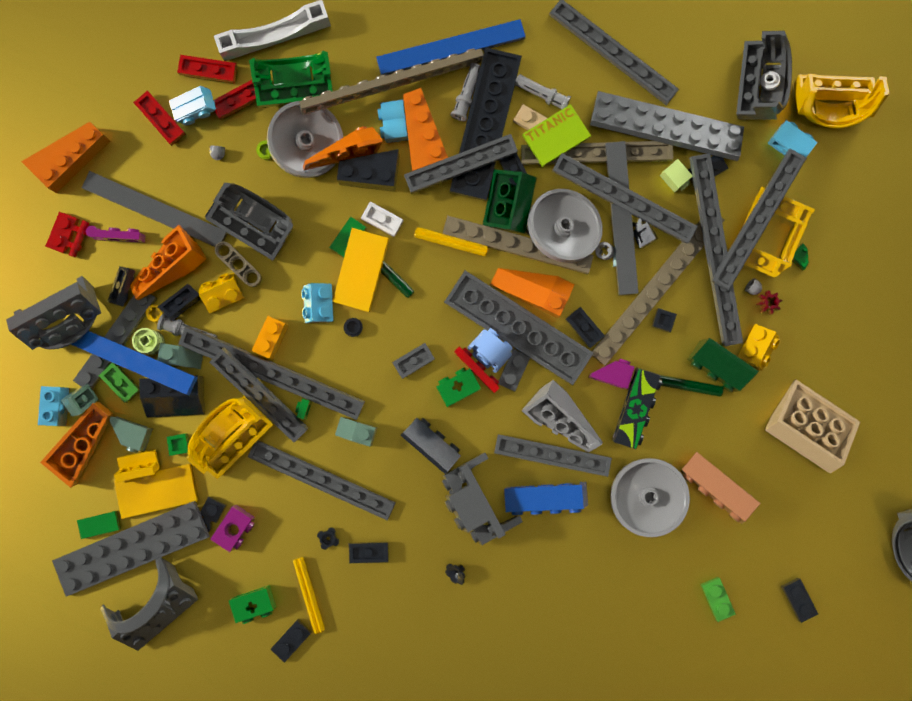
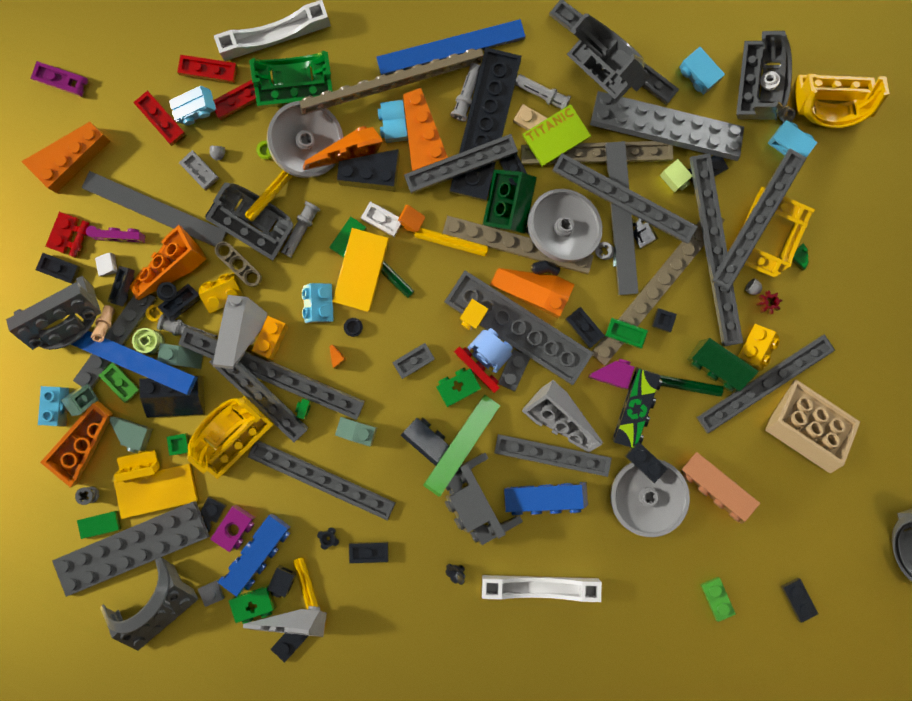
none -> magenta plate [30,61,88,98]
none -> black plate [36,253,80,284]
none -> dark grey bush [75,486,99,505]
none -> light nougat pin [91,305,115,342]
none -> white slope [95,253,118,277]
none -> black plate [157,282,177,302]
none -> light grey plate [179,150,220,191]
none -> light grey plate [198,580,225,607]
none -> light grey wedge [213,295,267,369]
none -> blue wedge [217,513,291,597]
none -> light grey wedge [243,606,327,637]
none -> yellow axle [245,170,293,221]
none -> black brick [267,565,297,598]
none -> light grey pin [281,201,321,258]
none -> orange slope [329,345,346,369]
none -> orange slope [398,205,425,232]
none -> bright green tile [423,395,500,497]
none -> yellow brick [460,299,488,331]
none -> white arch [482,575,602,602]
none -> black arm [531,260,560,276]
none -> dark grey piece [567,14,650,102]
none -> green tile [605,318,648,349]
none -> black plate [625,442,668,483]
none -> medium azure brick [679,47,725,95]
none -> dark grey tile [696,334,835,433]
none -> light grey hinge [778,106,796,122]

